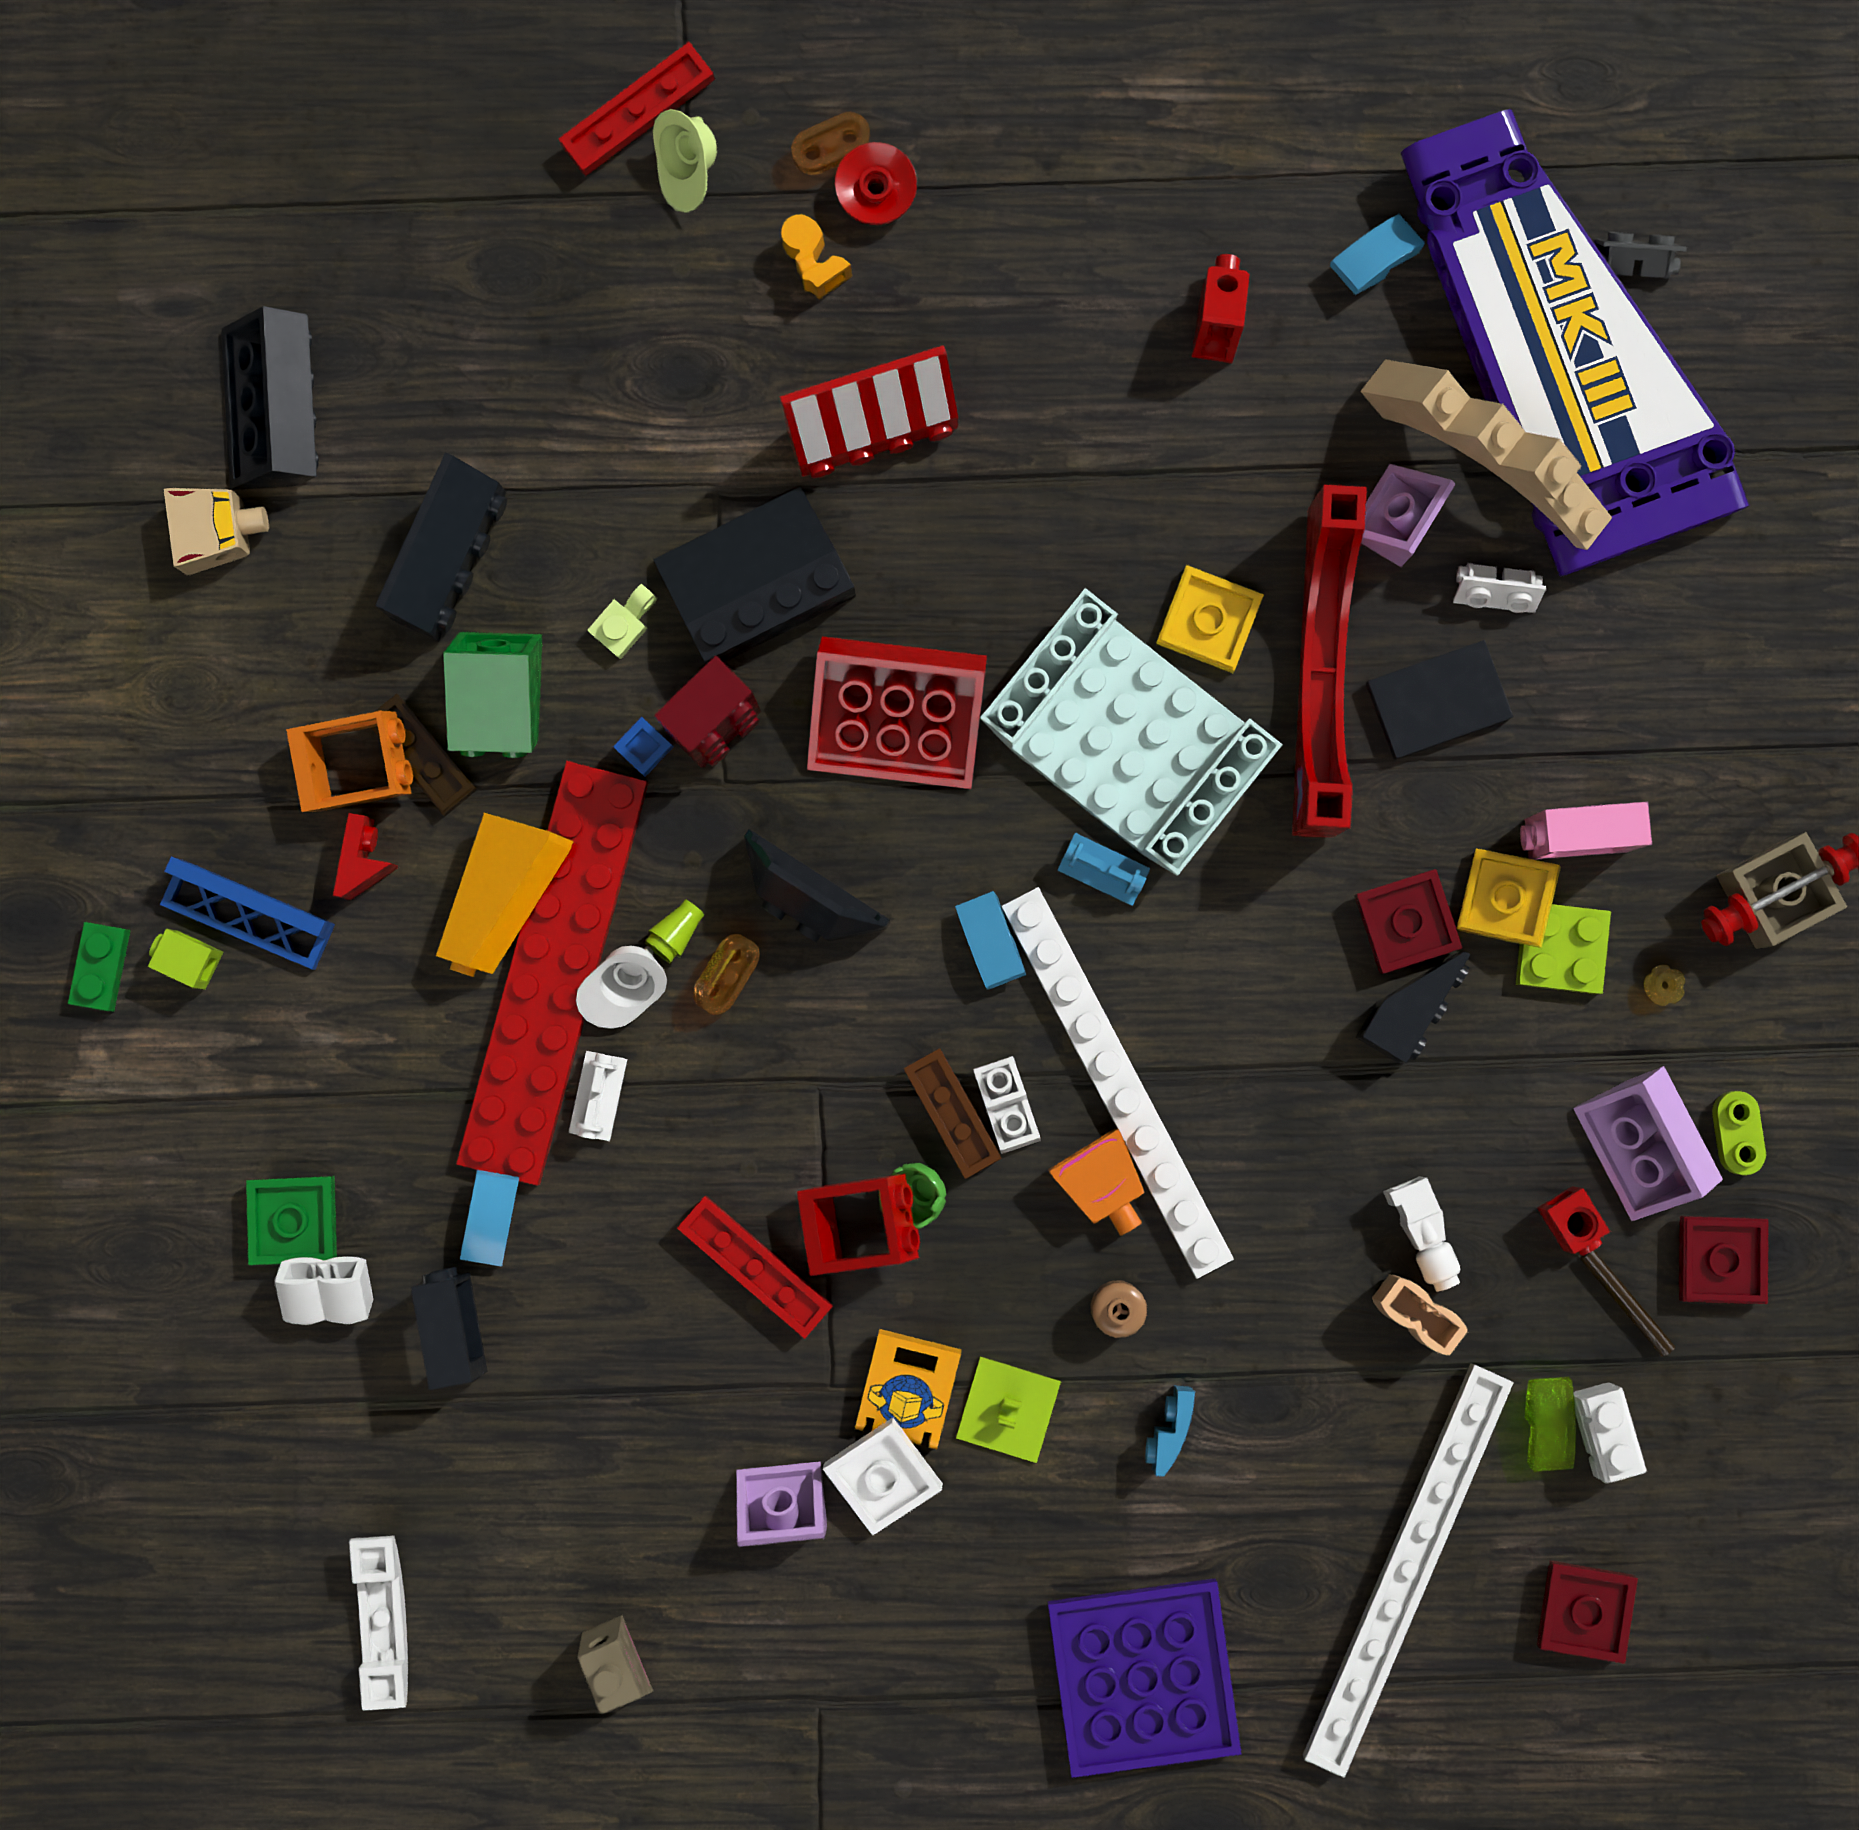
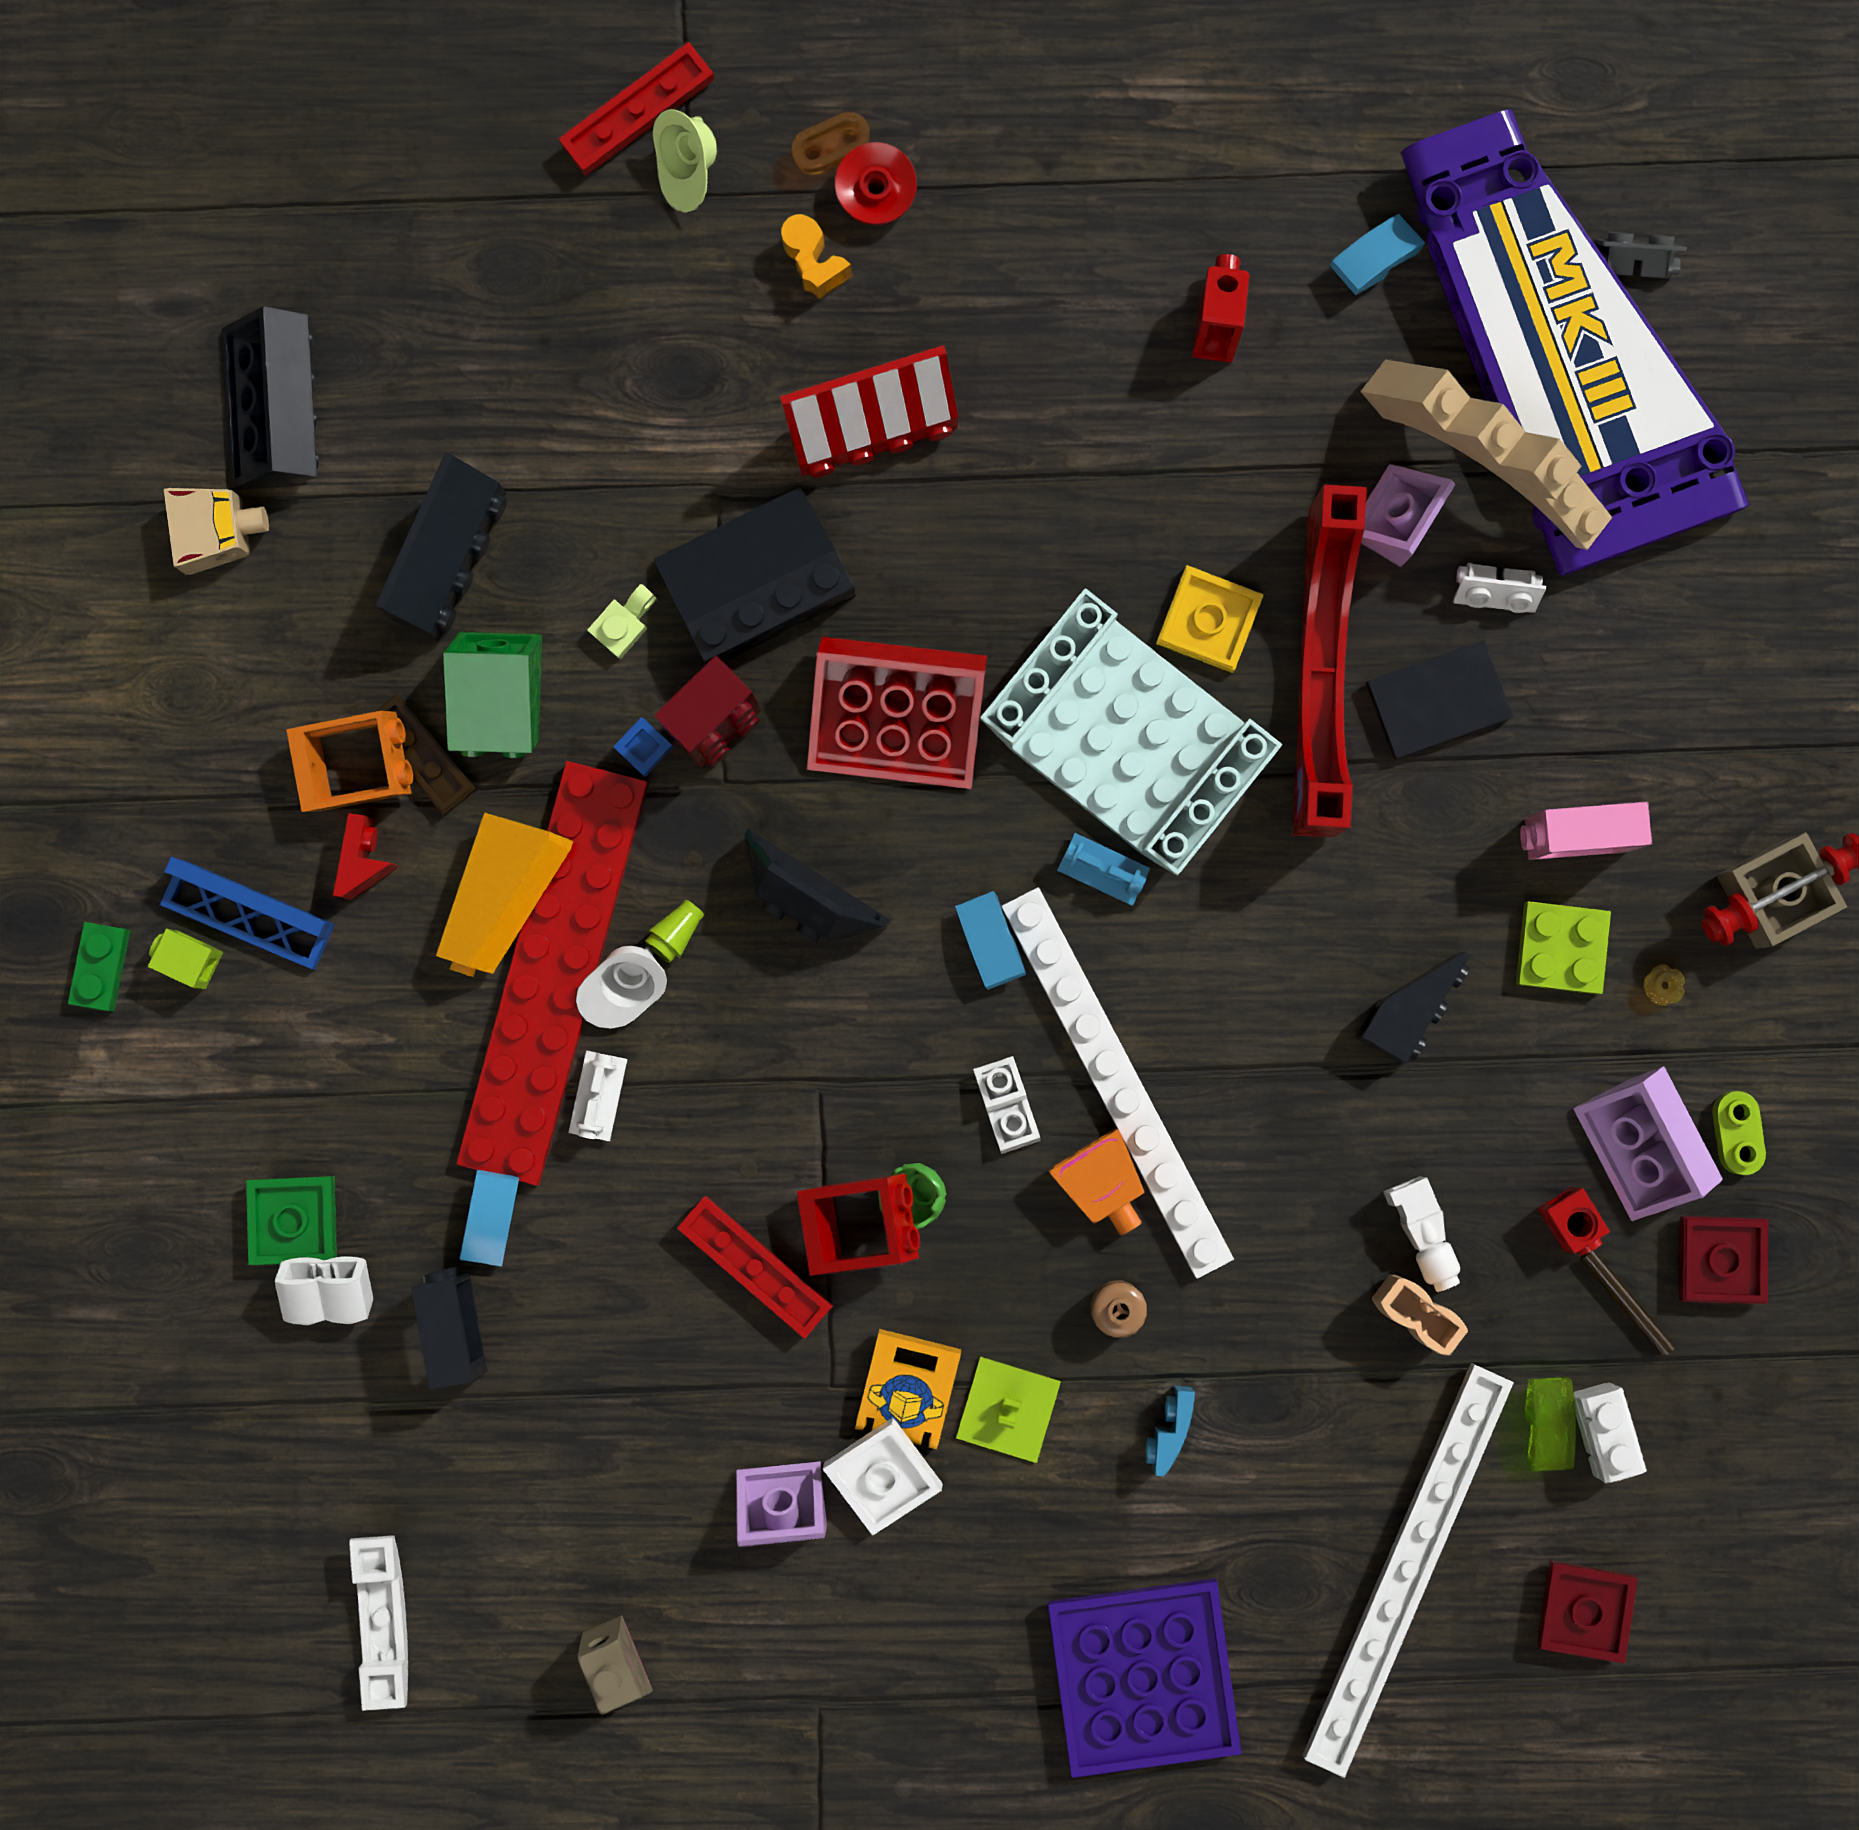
clear orange plate [693,934,759,1015] -> none
reddish brown plate [903,1048,1002,1179] -> none
dark red plate [1354,869,1462,974] -> none
yellow tile [1457,848,1561,948] -> none

